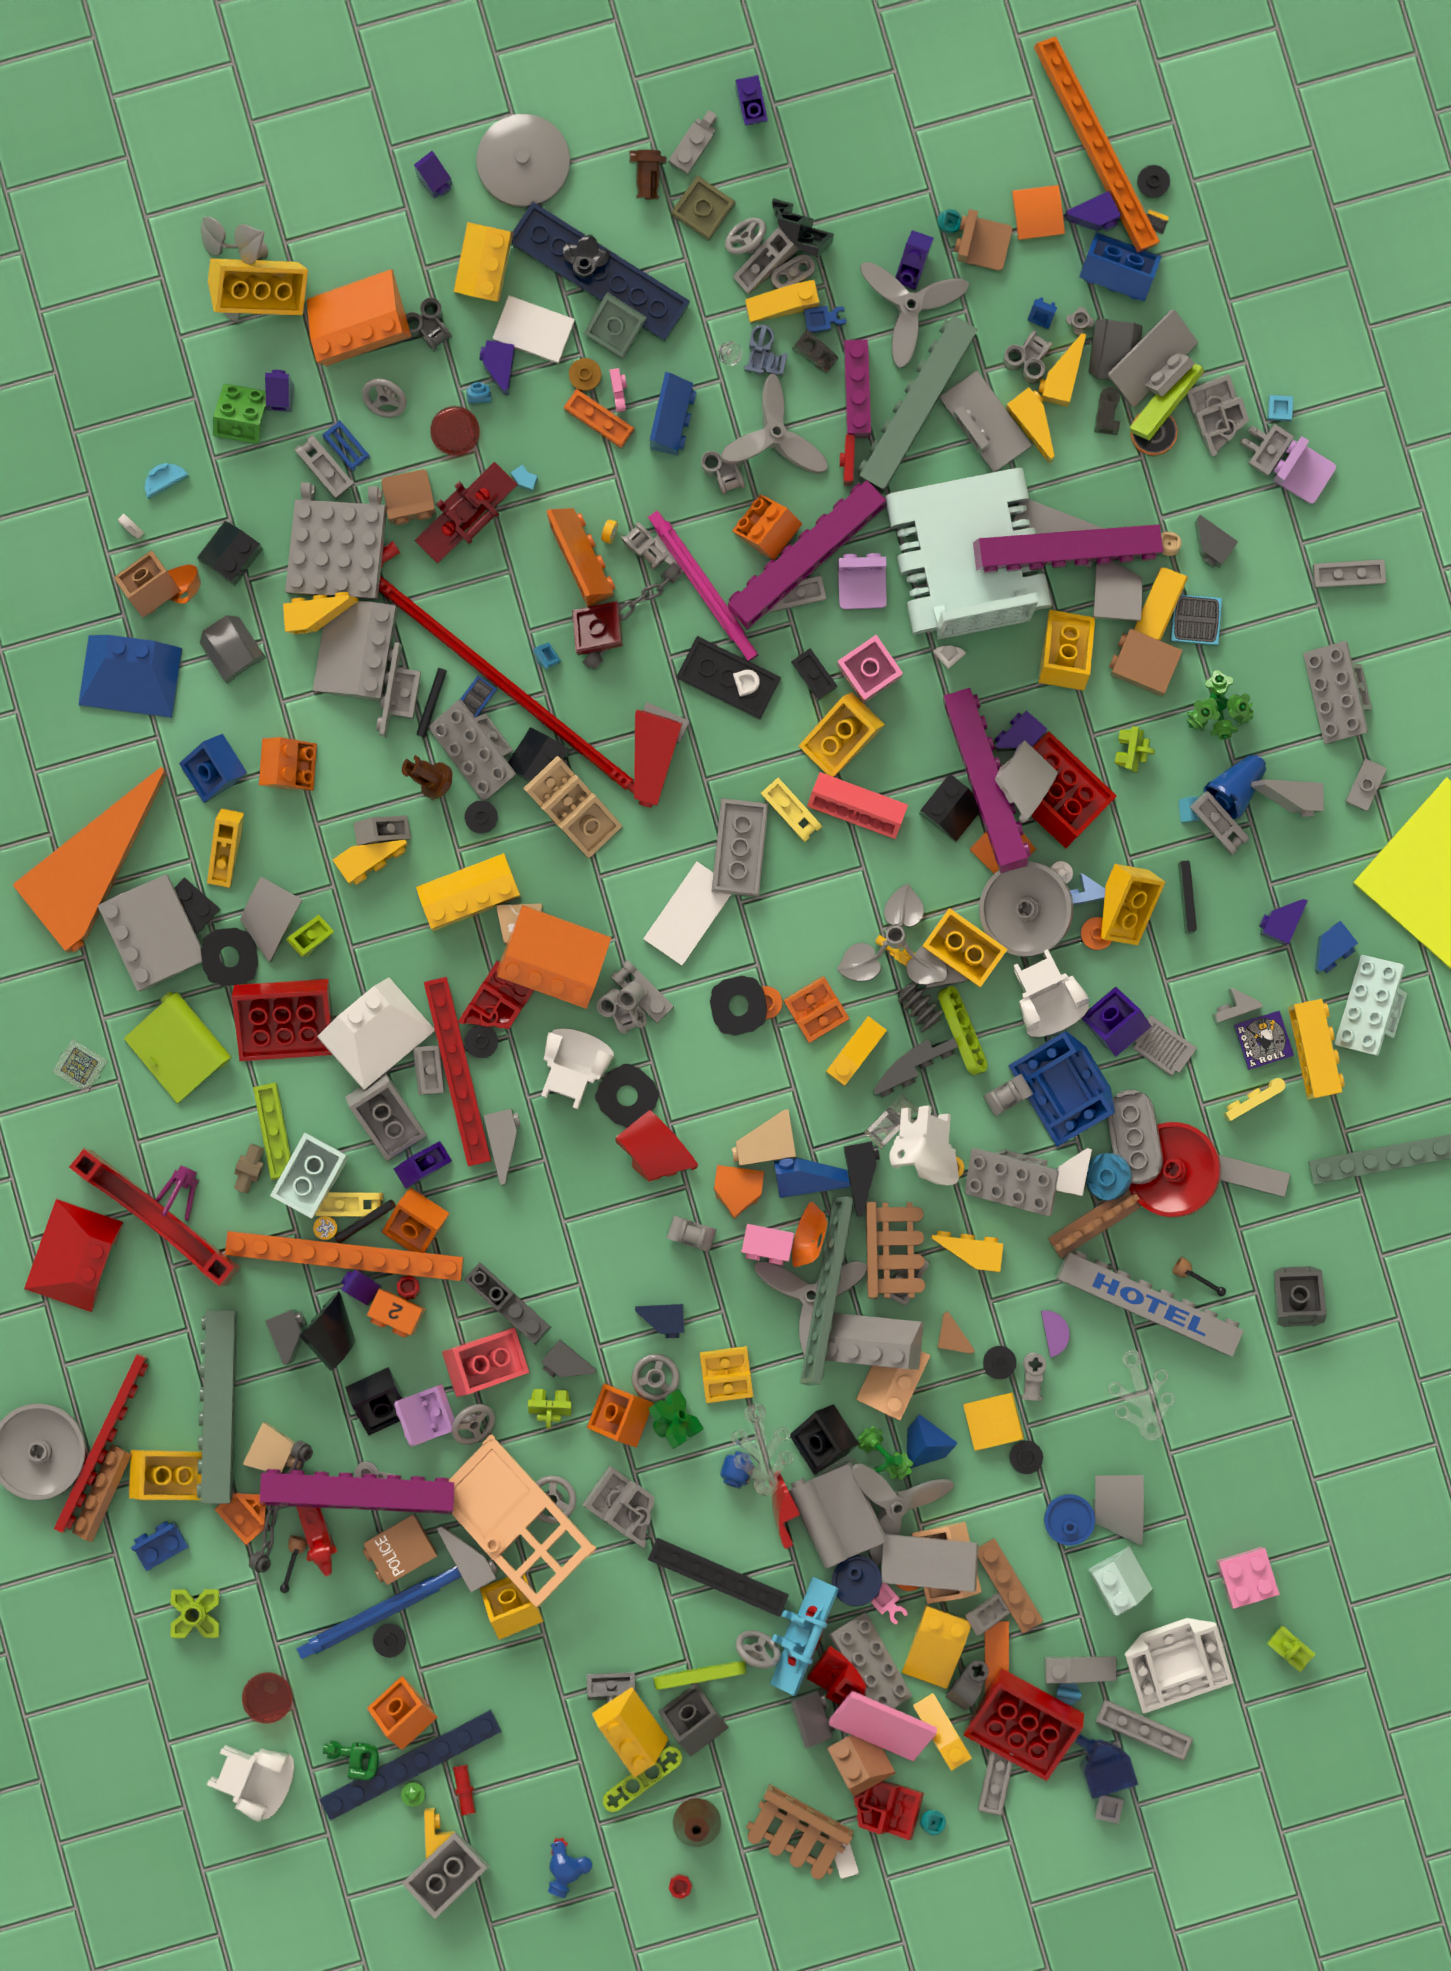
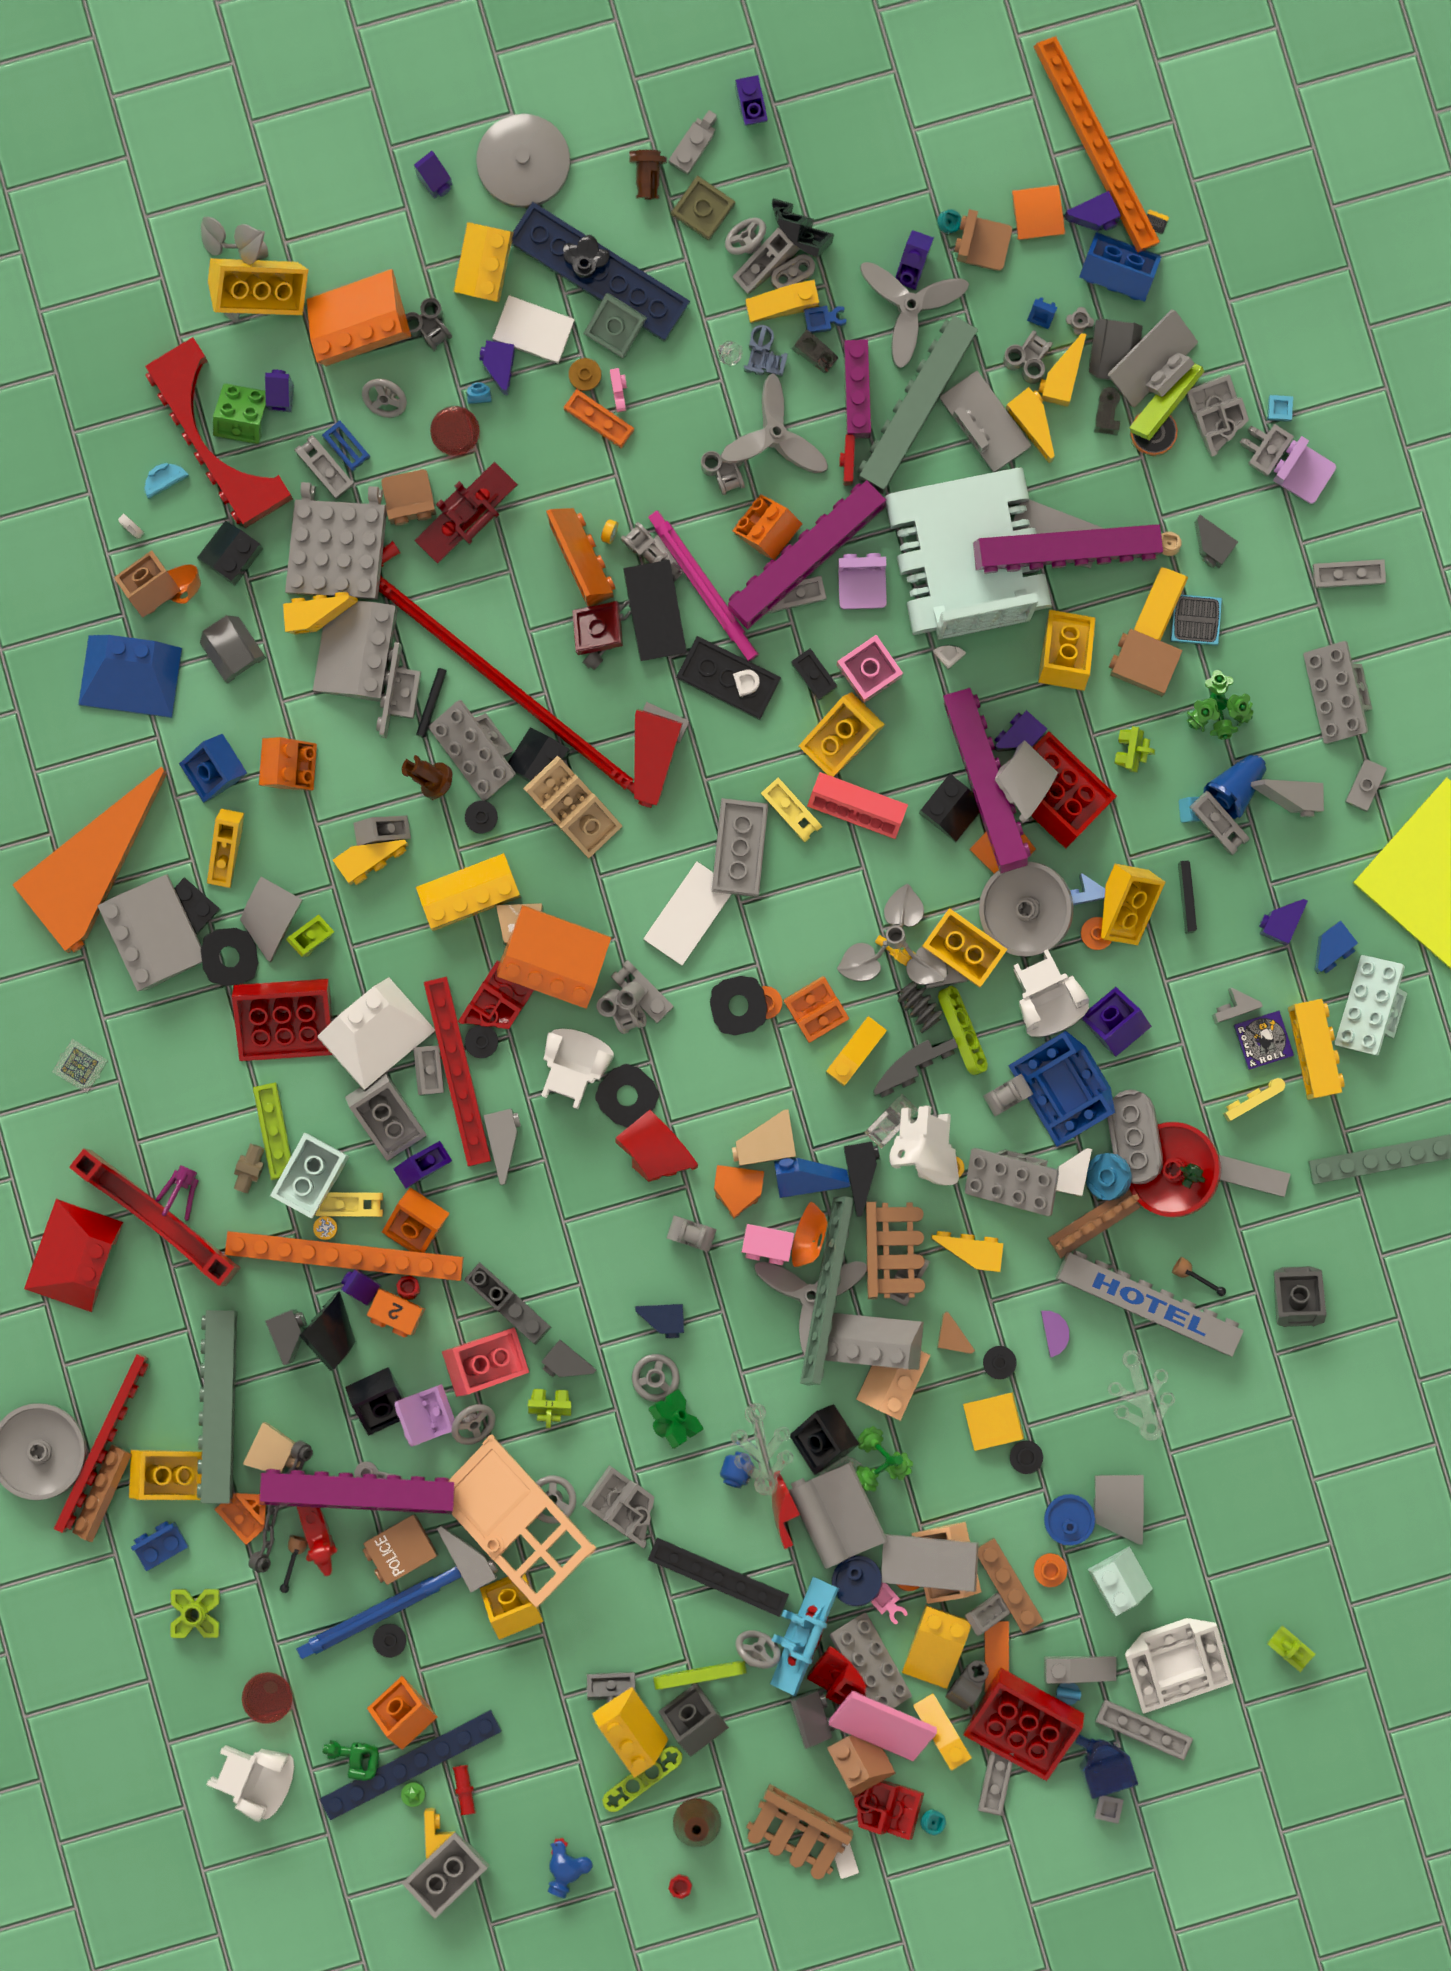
lime door [123,991,232,1104] -> none
black bar [335,1199,396,1243] -> none
tile [460,676,497,718] -> none
medium azure piece [510,464,538,492] -> none
dark azure slope [533,642,562,669] -> none
orange slope [587,1383,654,1448] -> none
blue slope [650,372,697,456] -> none
yellow slope [700,1346,753,1403] -> none
light grey piece [852,1464,954,1565] -> none
blue slope [907,1414,957,1468] -> none
light grey connector [1021,1353,1046,1401] -> none
white tile [1051,861,1073,884] -> none
light grey slope [1093,560,1142,622] -> none
light grey window [1132,1015,1197,1076] -> none
black piece [1137,165,1170,198] -> none
bright pink brick [1216,1547,1279,1609] -> none
none -> red arch [145,337,293,528]
none -> black tile [623,559,687,661]
none -> orange piece [1034,1553,1067,1587]
none -> dark green plant [1179,1163,1206,1189]

